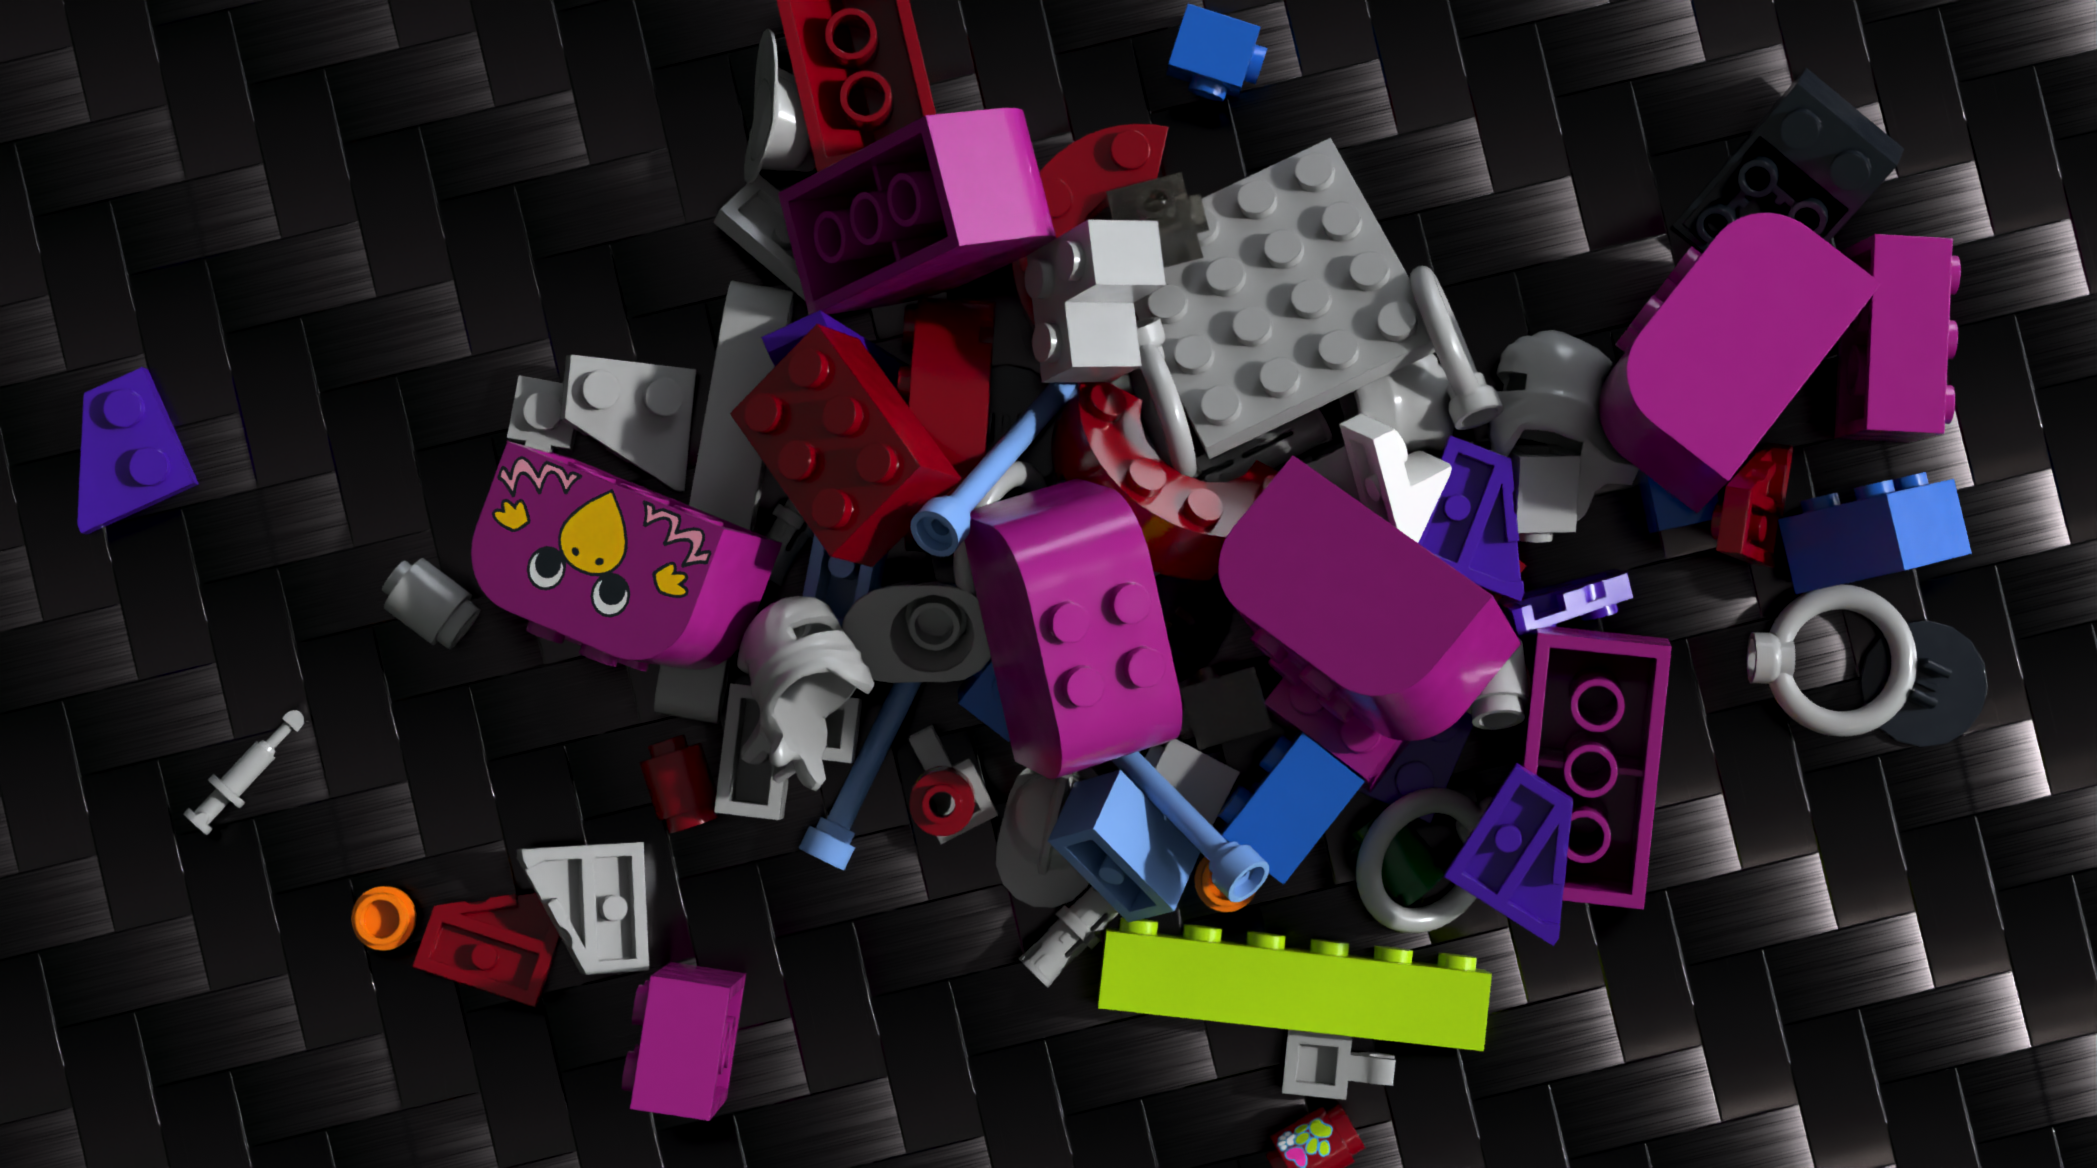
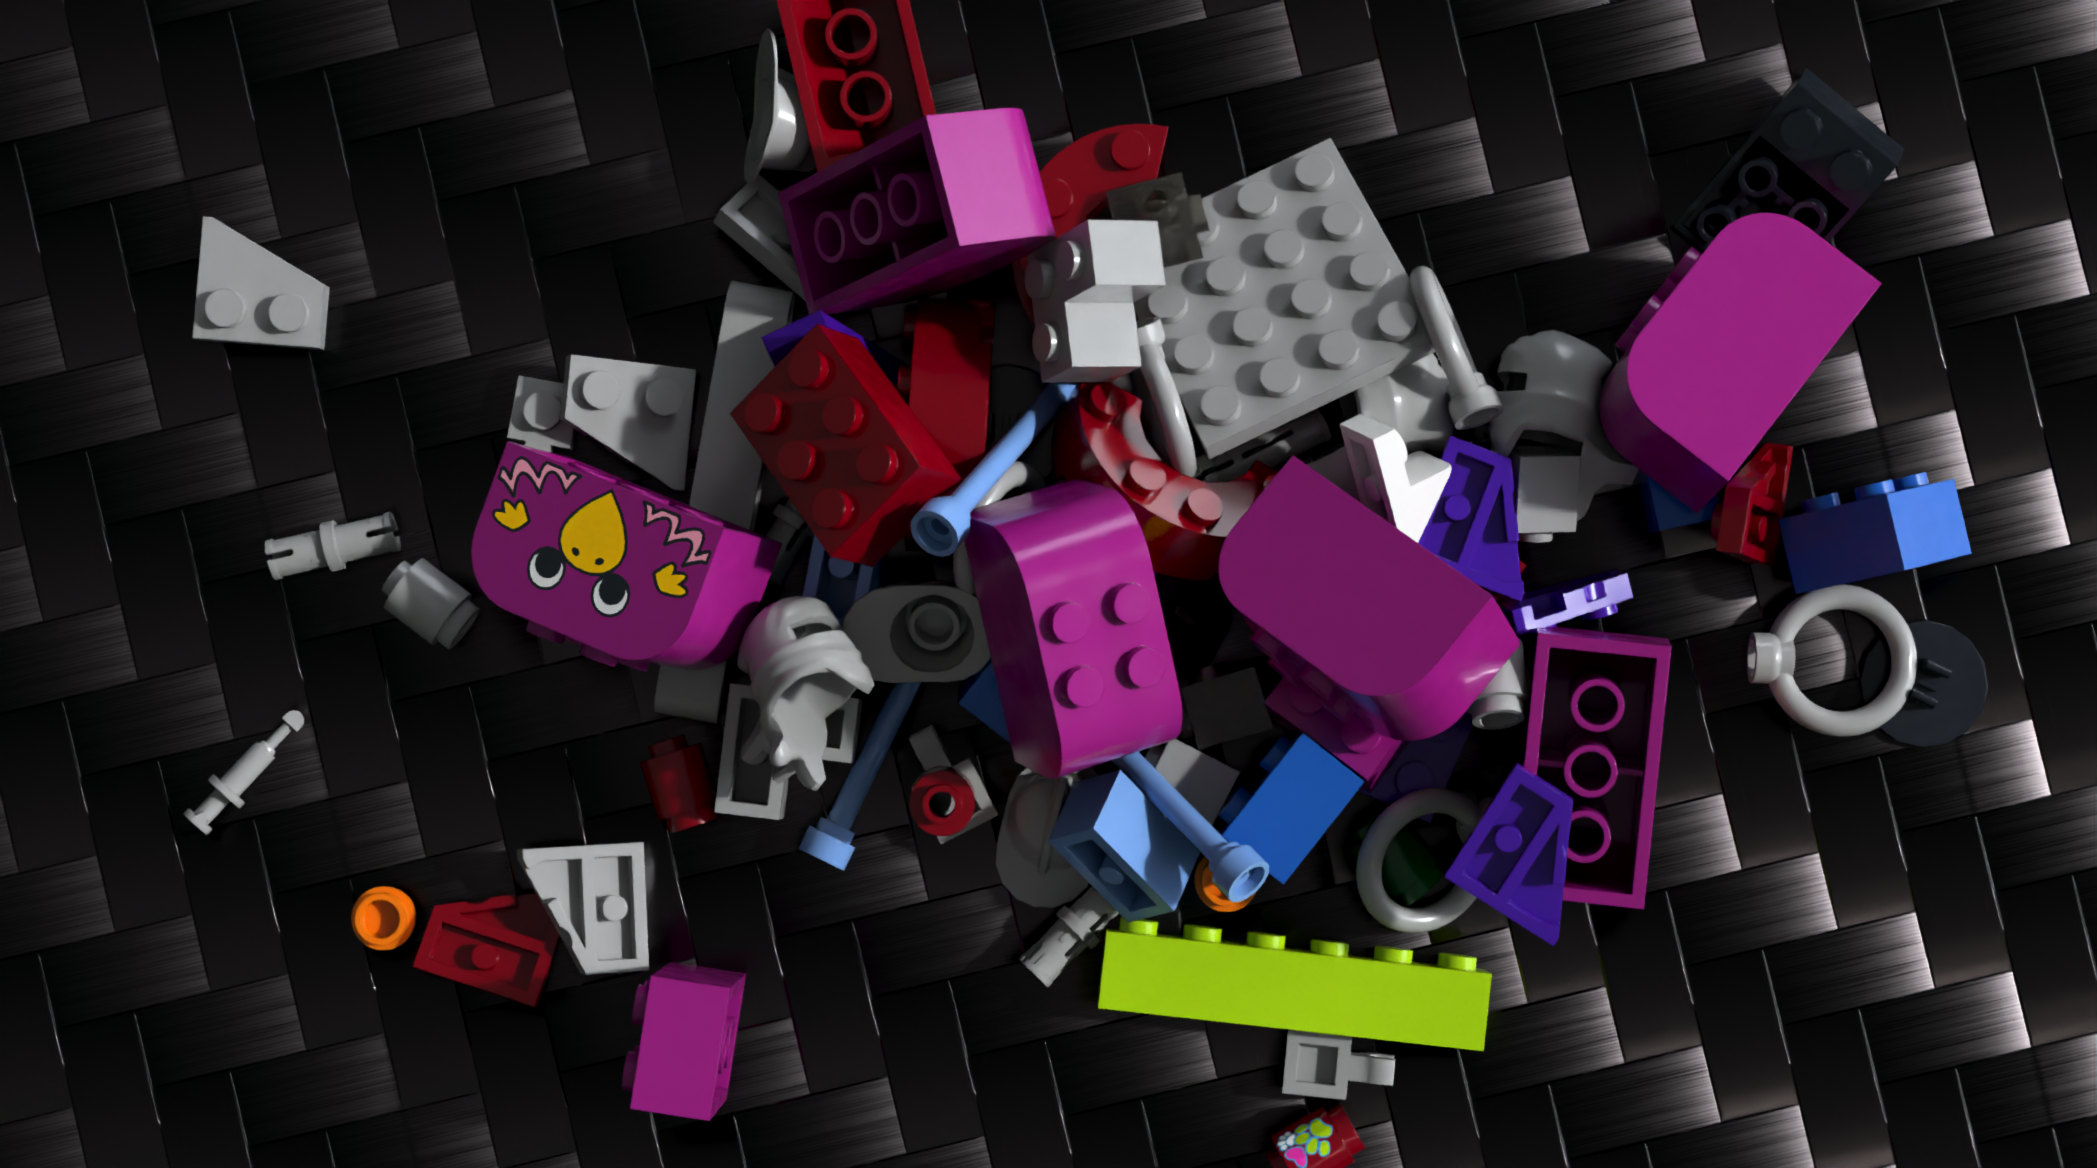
dark purple wing [77,367,199,534] -> none
blue brick [1166,4,1267,102] -> none
magenta brick [1834,234,1961,443] -> none
none -> light grey wing [193,216,330,350]
none -> light grey pin [265,512,401,580]

